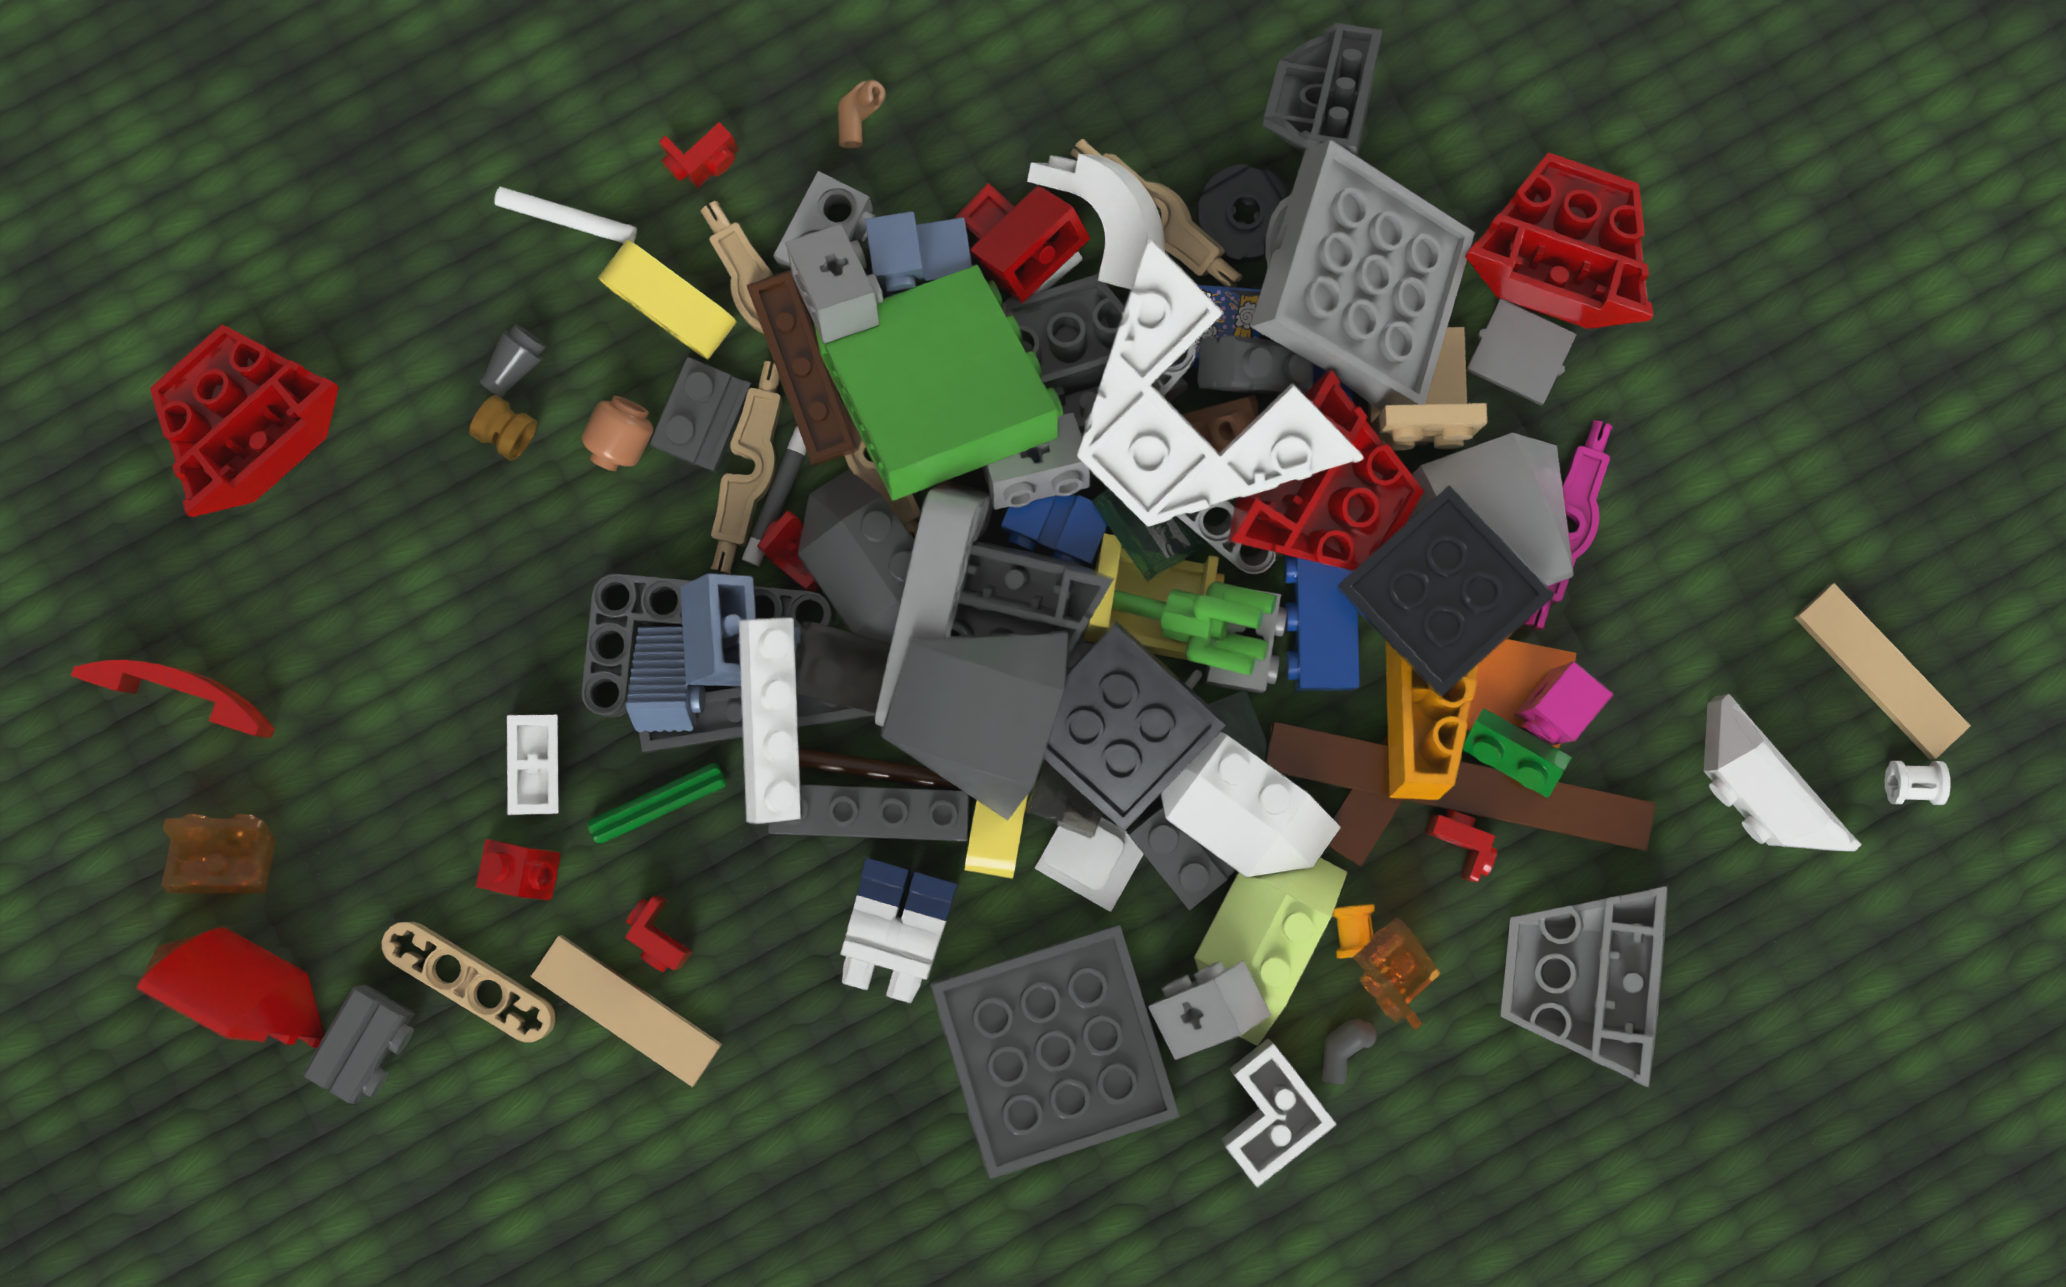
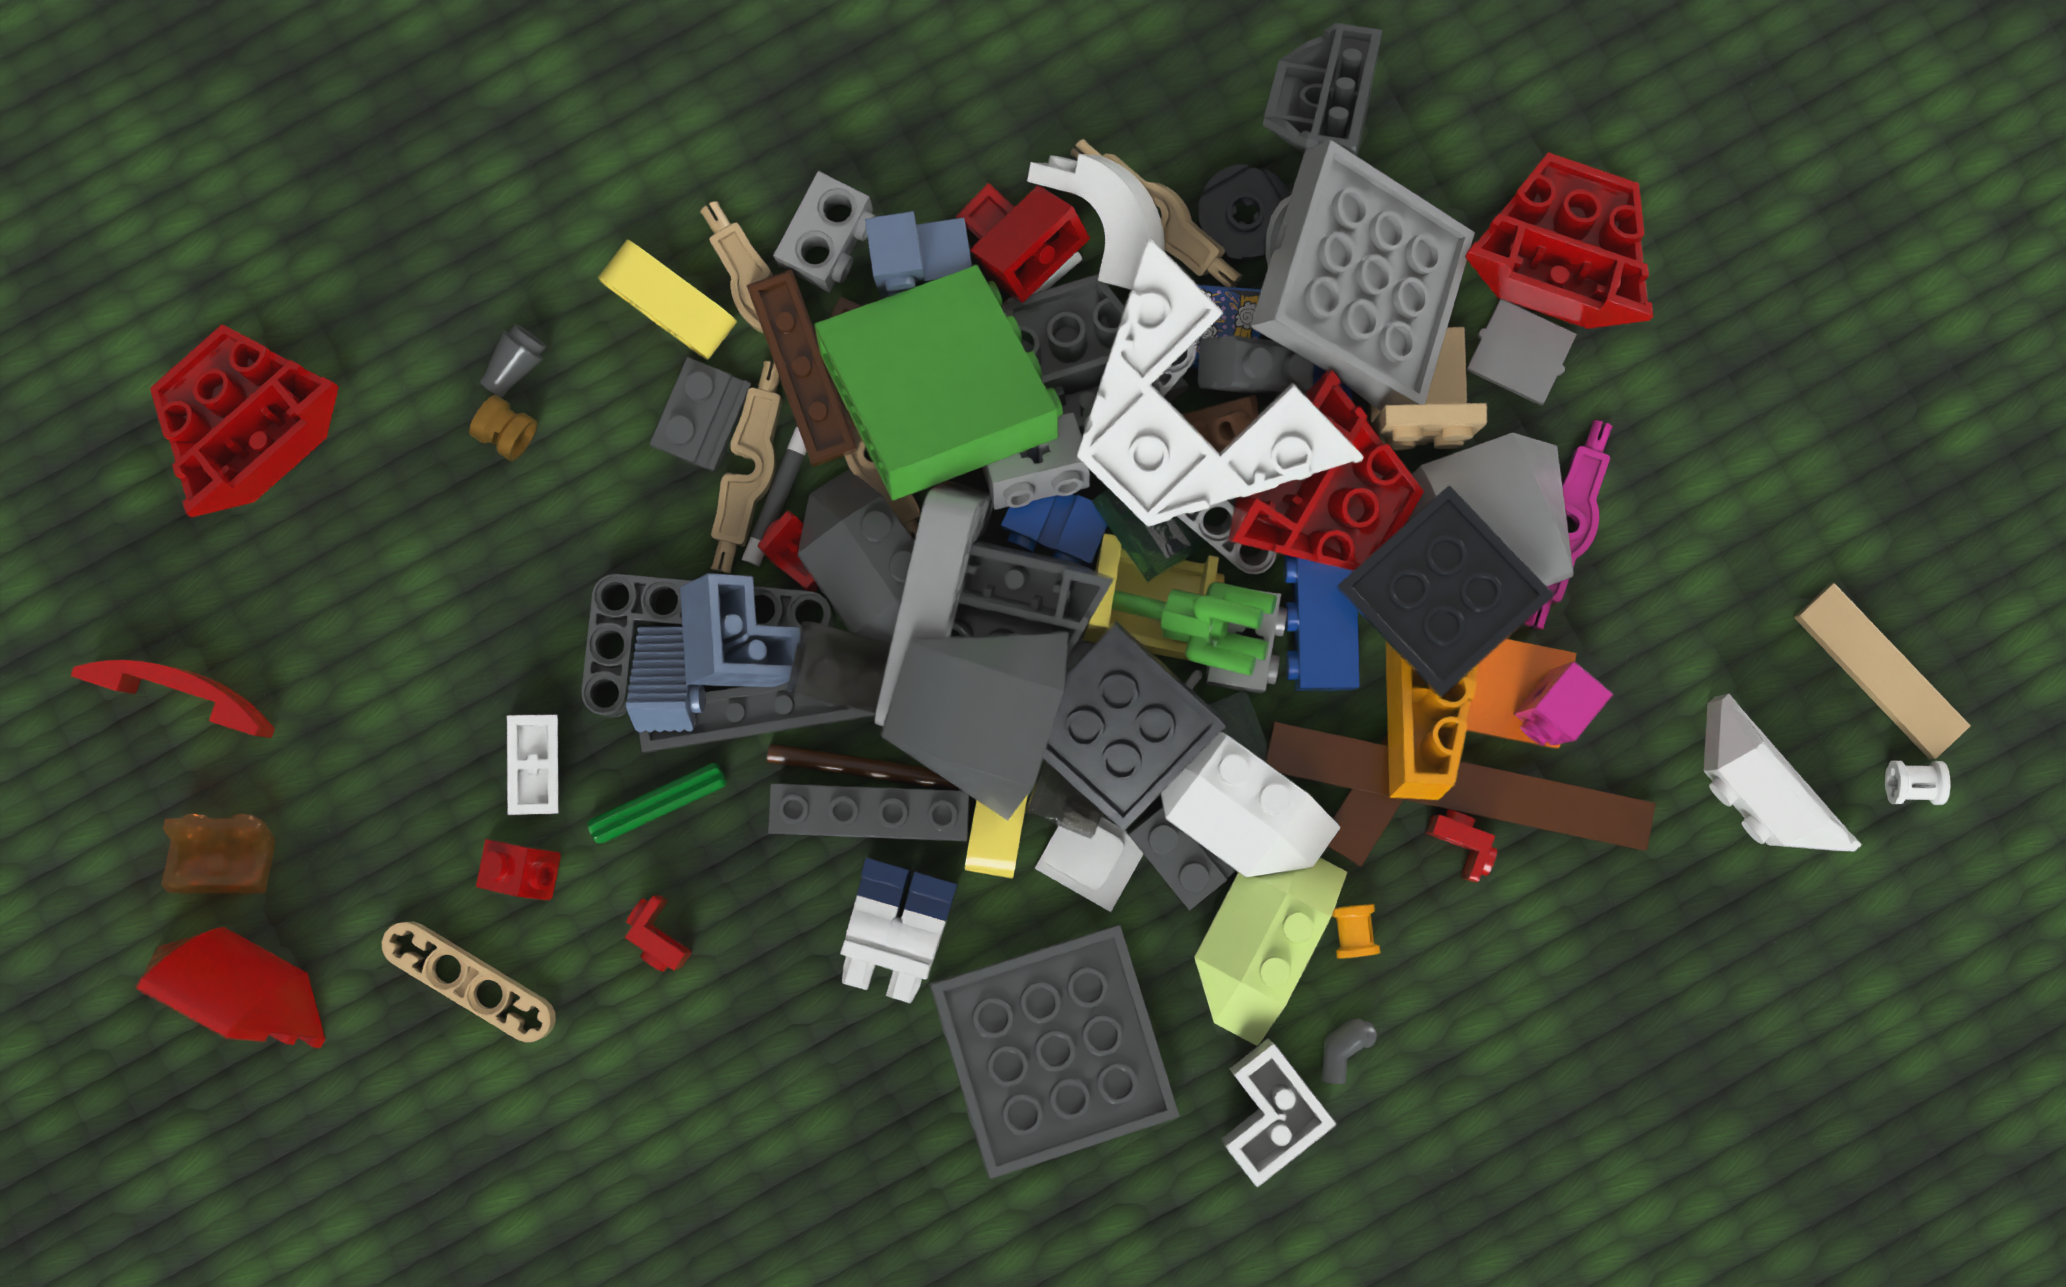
dark grey brick [302,985,415,1104] -> none
white bar [495,187,637,243] -> none
tan tile [531,935,722,1087] -> none
nougat head [581,396,654,471] -> none
red bracket [658,122,739,188] -> none
white plate [739,618,801,824] -> none
light grey brick [785,224,883,343] -> none
medium nougat arm [838,80,886,148] -> none
light grey brick [1148,961,1271,1060] -> none
clear orange bracket [1353,917,1441,1030] -> none
green plate [1462,708,1572,798] -> none
light grey wedge [1501,886,1668,1088] -> none

